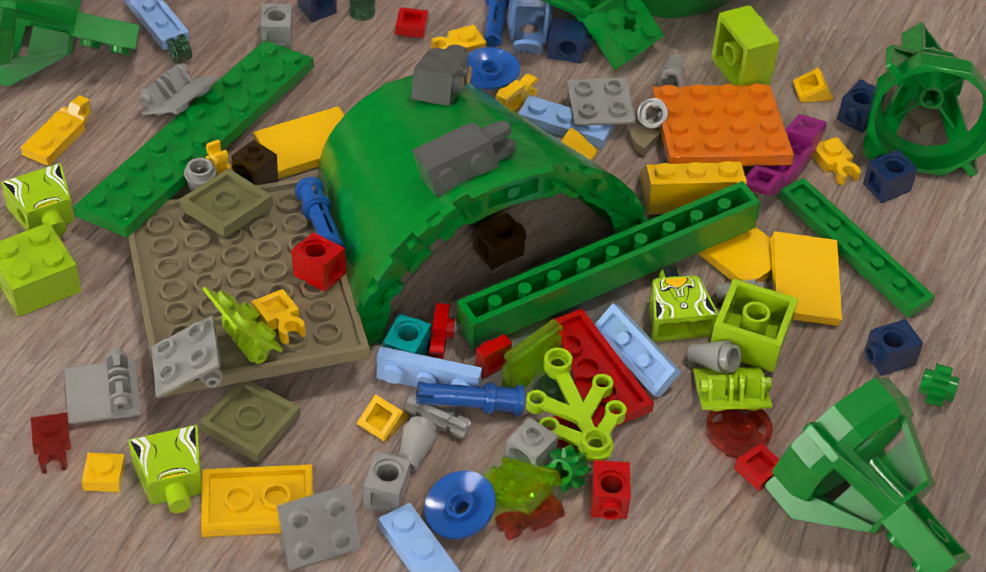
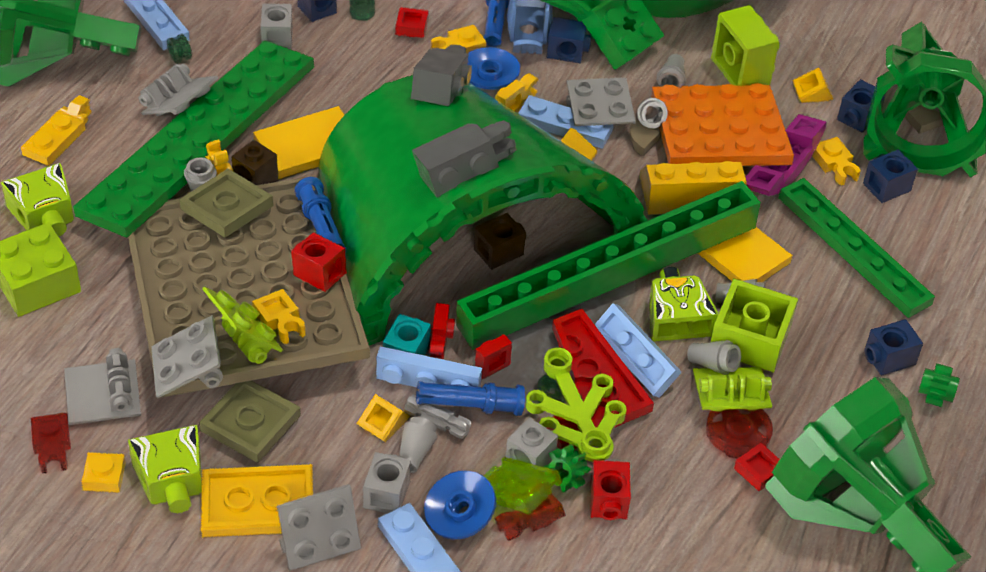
clear neon green plate [501,319,563,388] -> none
yellow tile [771,231,842,326] -> none

